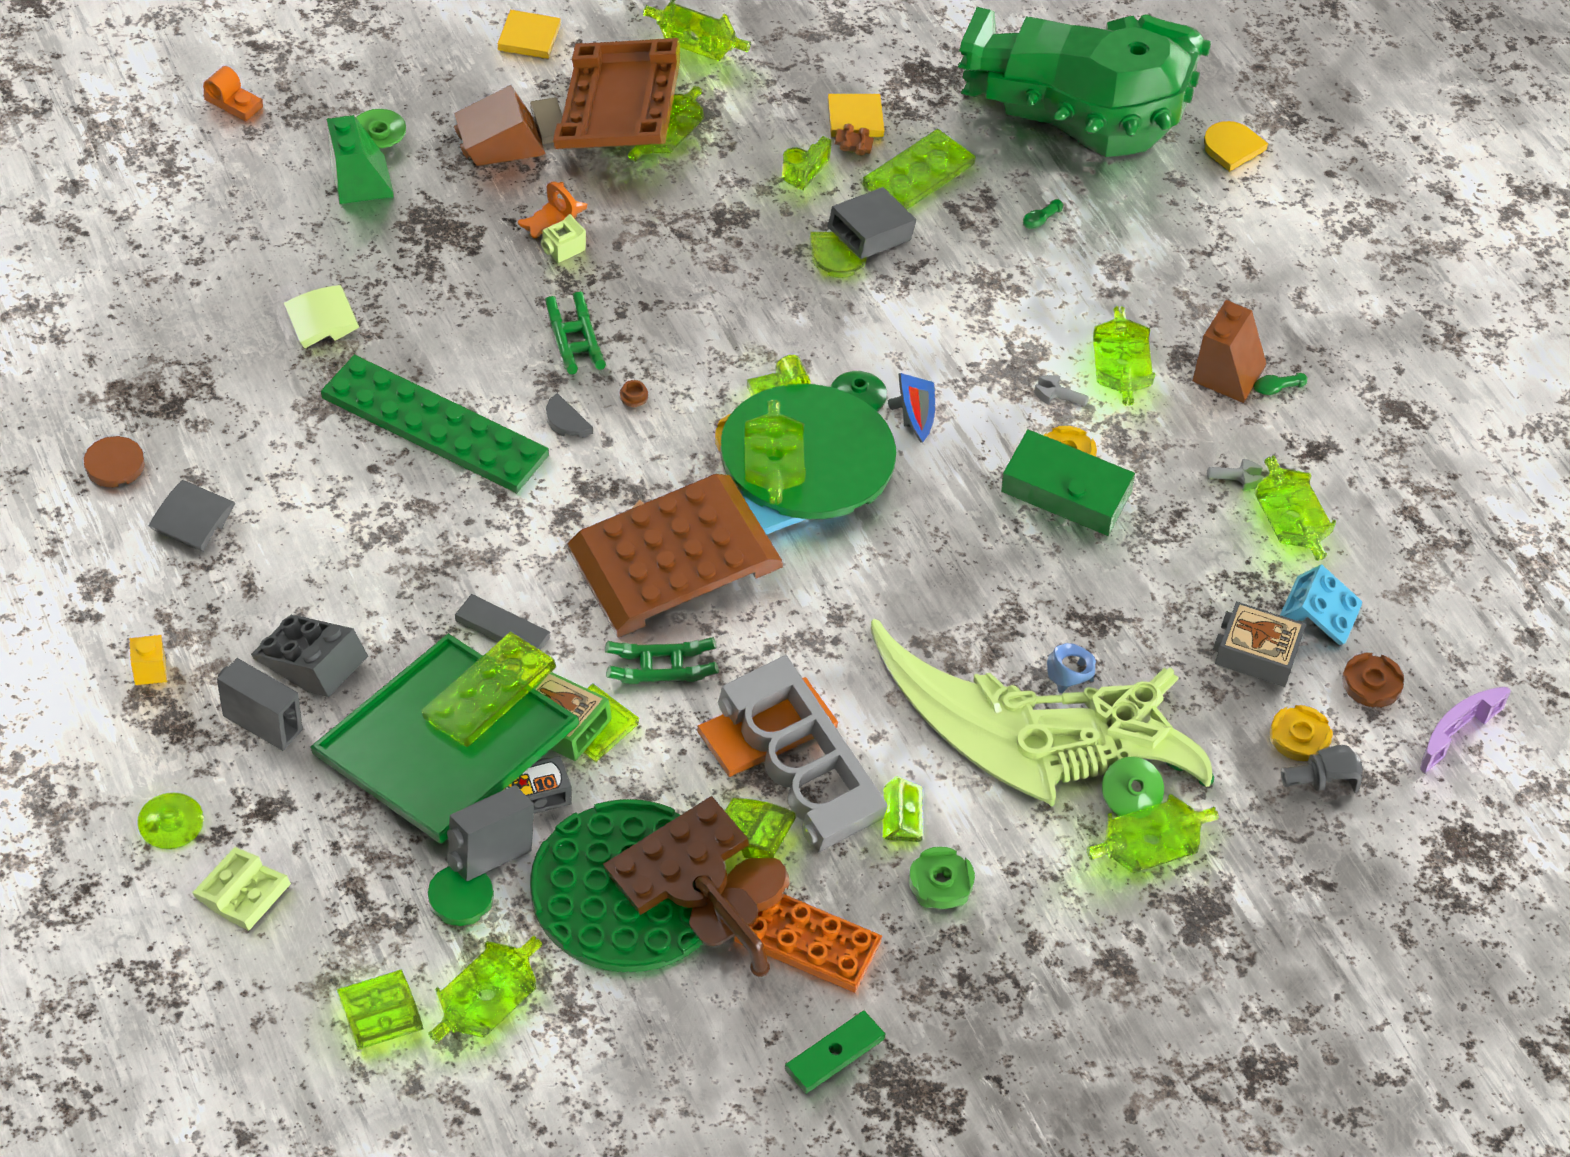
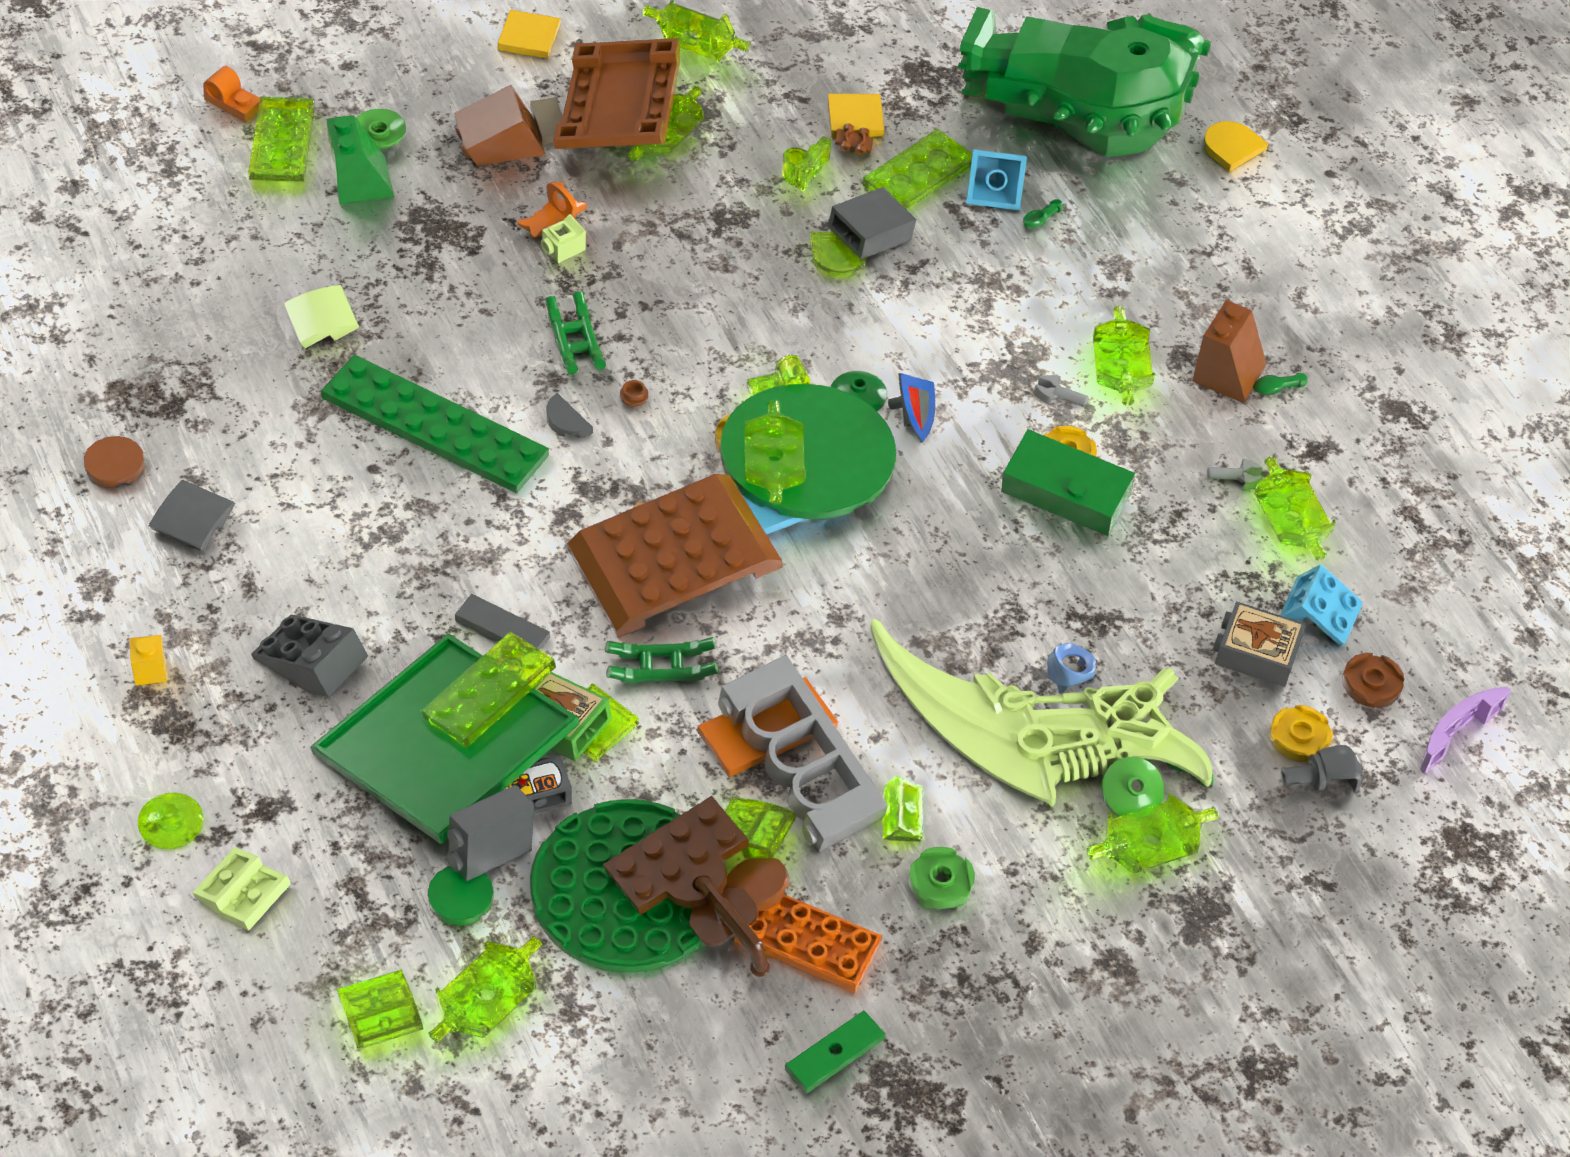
dark grey brick [217,658,303,751] -> none
none -> clear neon green plate [248,96,315,182]
none -> medium azure slope [966,149,1027,210]

